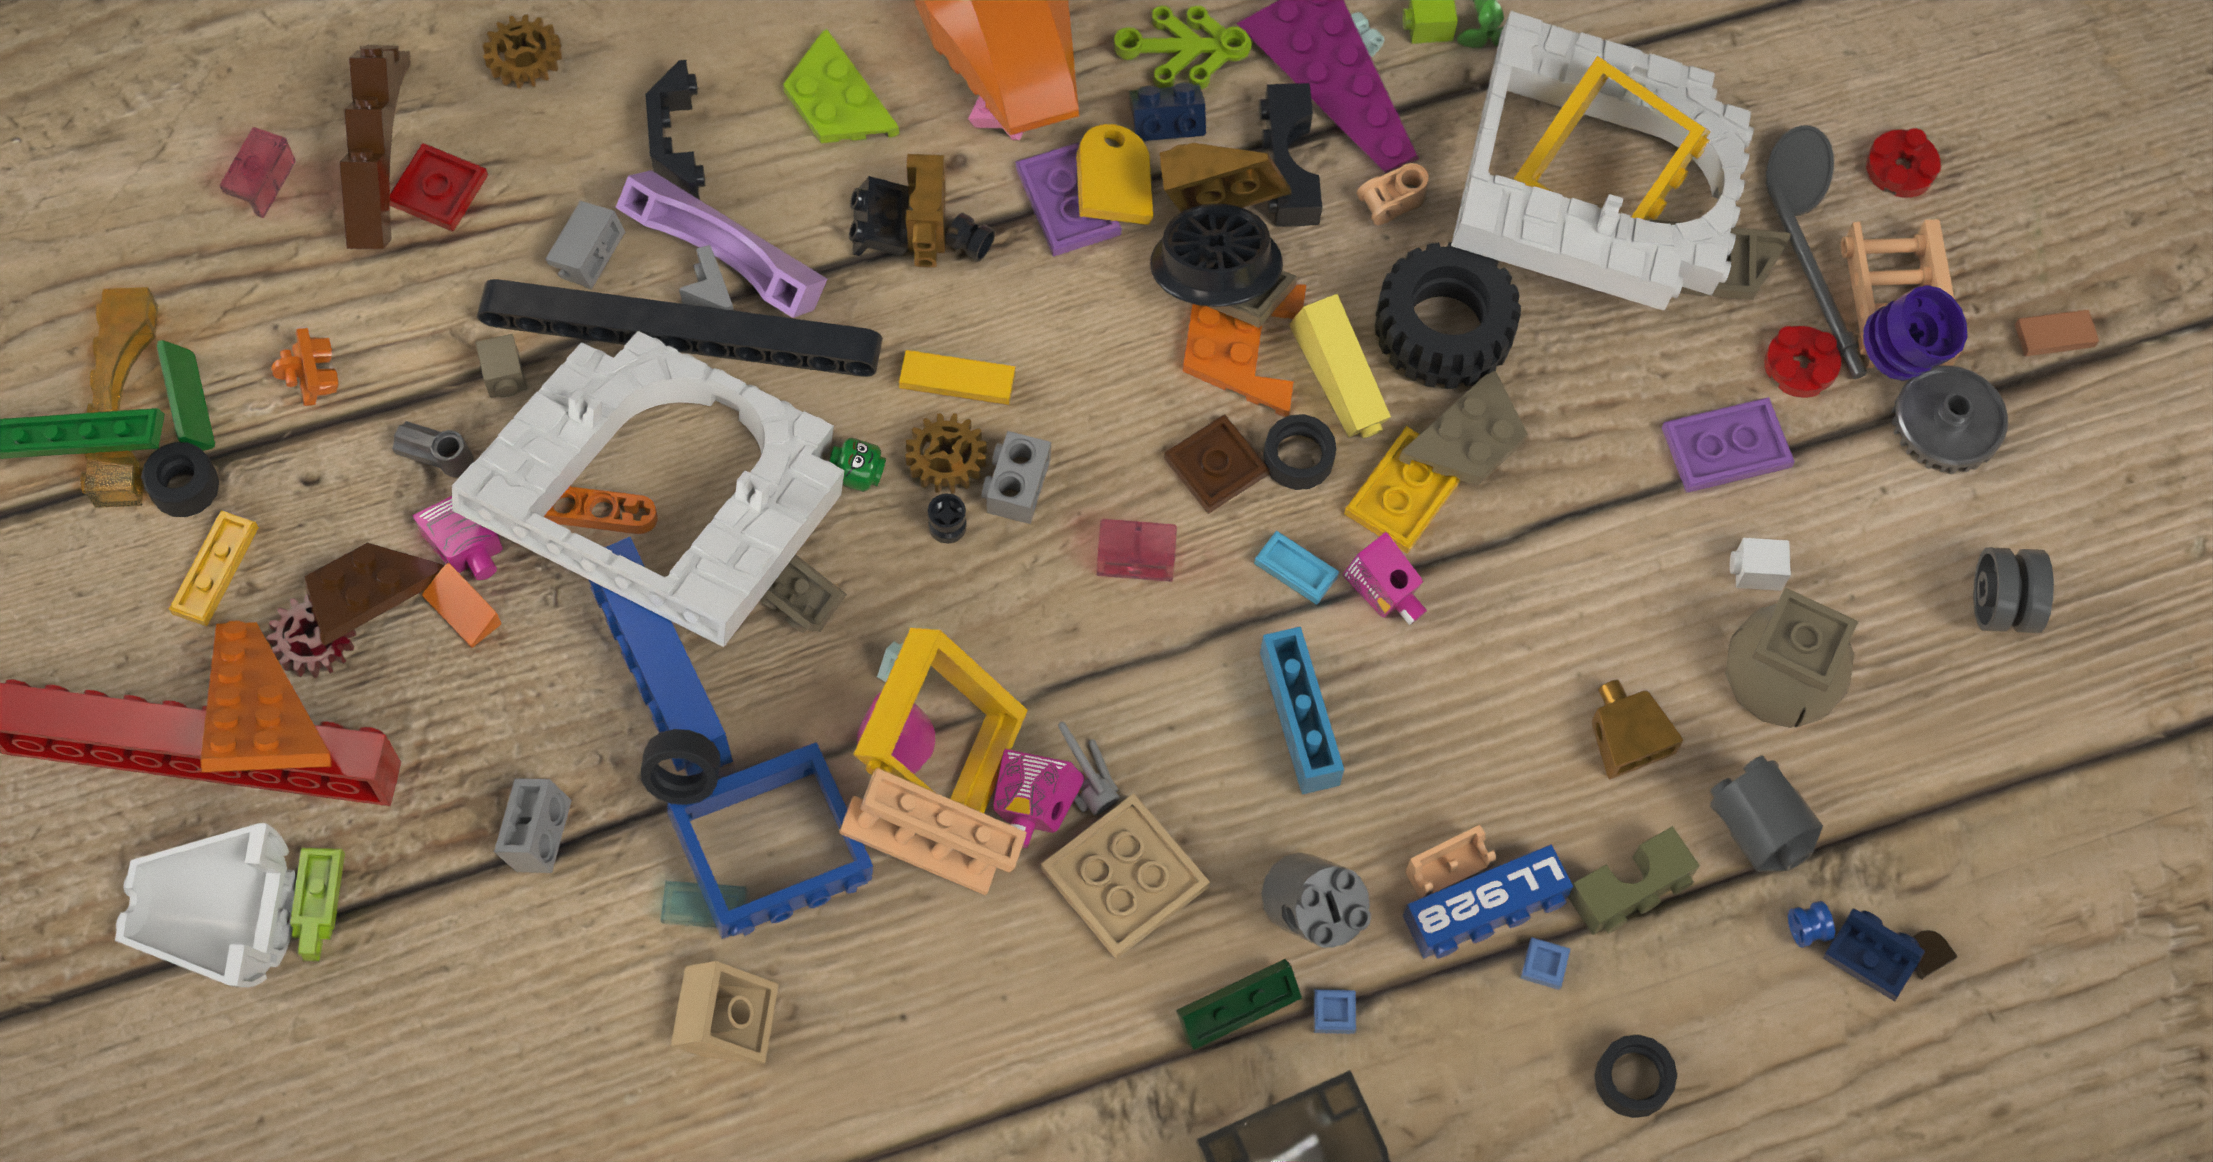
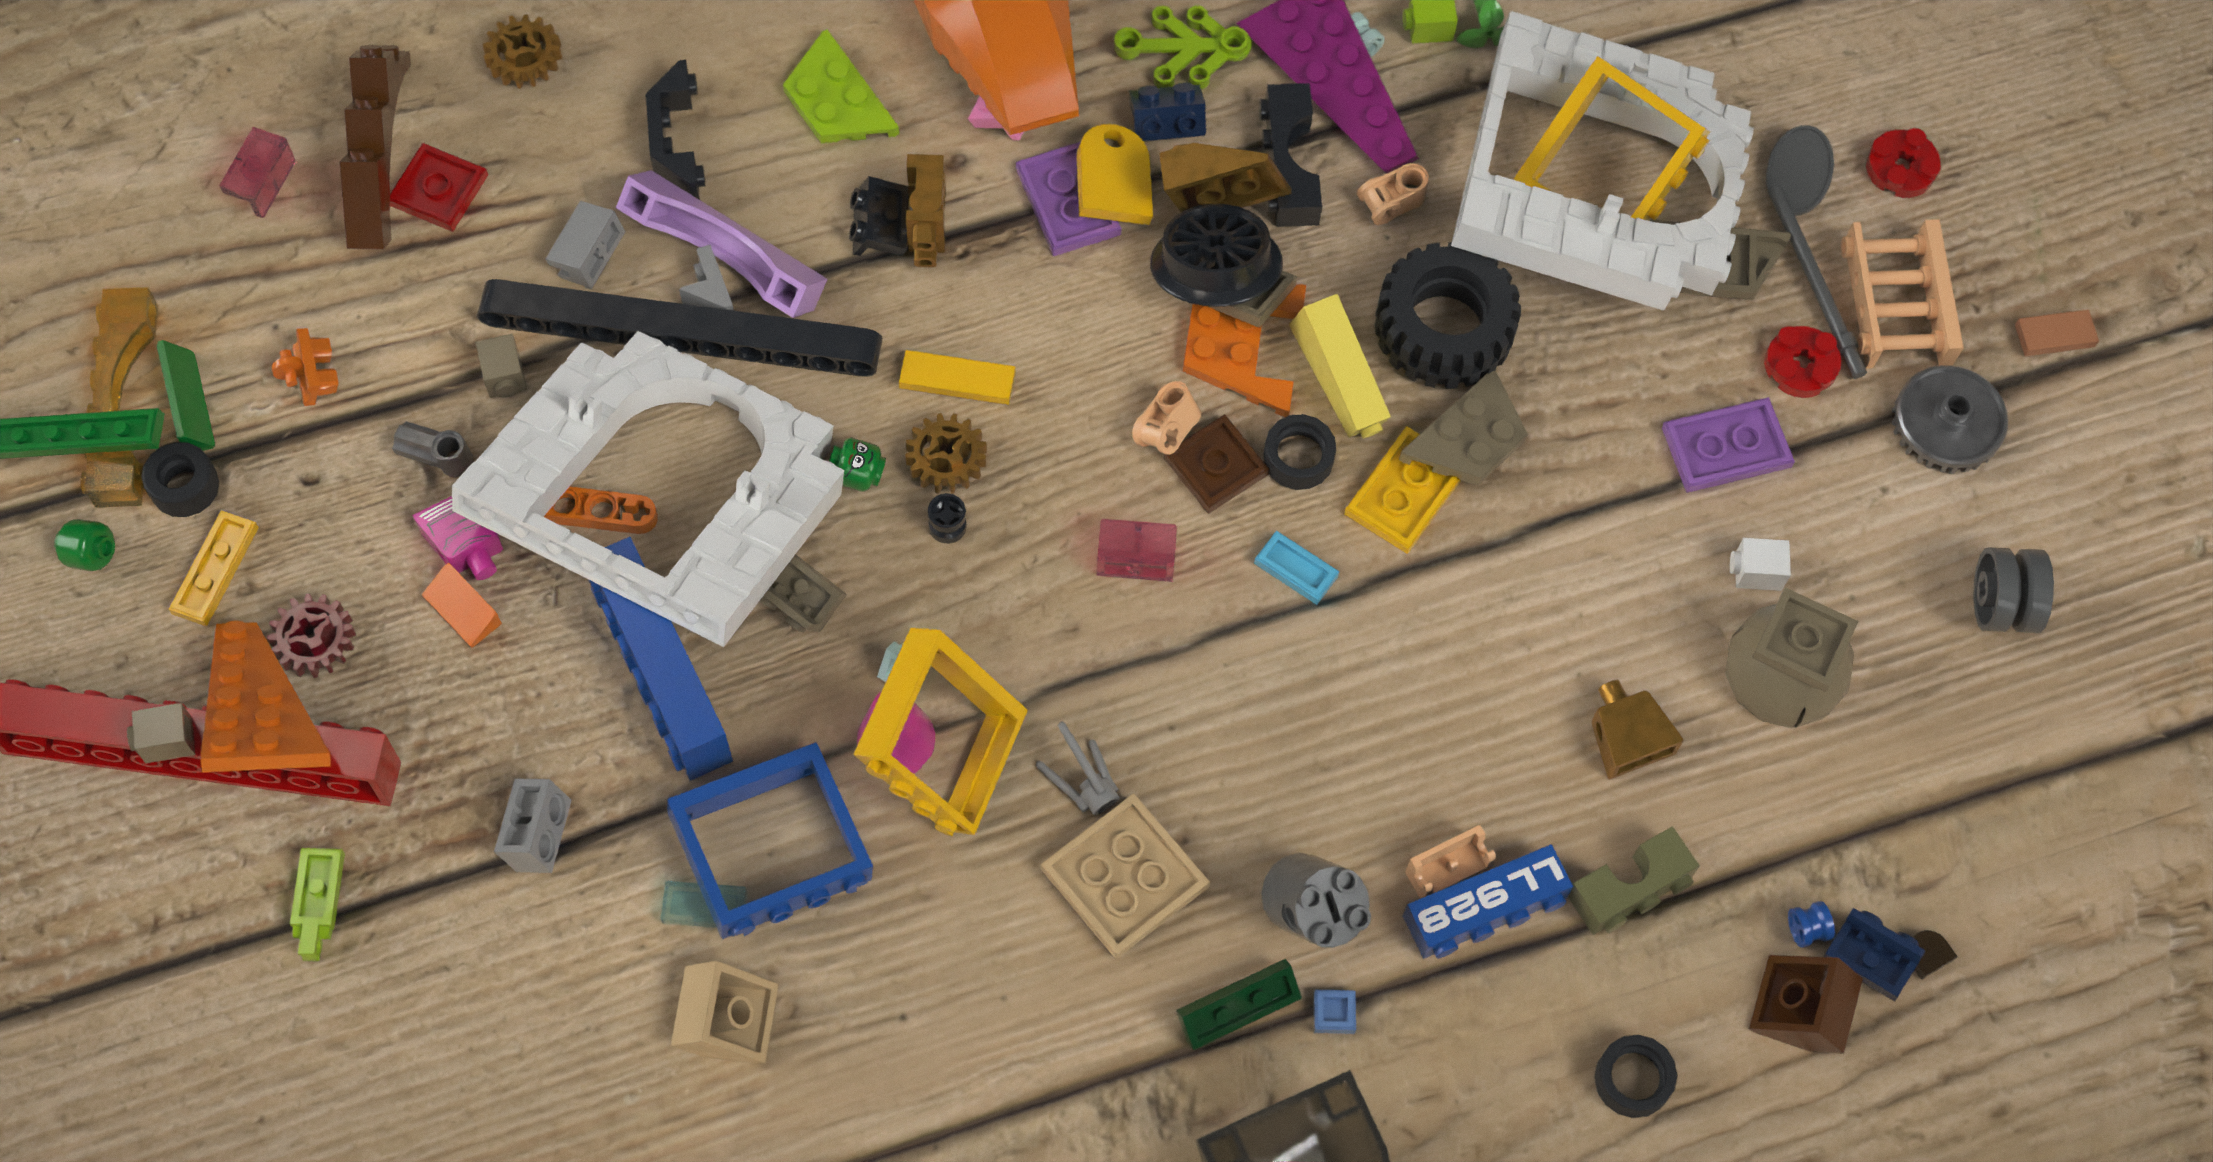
white cone [115,823,296,987] -> none
reddish brown wing [304,543,444,645] -> none
black tyre [641,729,720,805] -> none
light nougat fence [839,768,1027,895] -> none
black wheel [945,212,996,262] -> none
light grey brick [981,431,1051,524] -> none
dark pink torso [993,749,1085,848] -> none
dark azure brick [1260,626,1344,795] -> none
dark pink torso [1342,532,1427,625] -> none
medium blue tile [1520,937,1571,990] -> none
dark grey cylinder [1710,755,1823,872] -> none
dark purple wheel [1863,285,1967,381] -> none
none -> green head [54,519,115,571]
none -> dark tan brick [127,703,195,763]
none -> light nougat piece [1132,381,1201,455]
none -> reddish brown slope [1749,955,1863,1054]

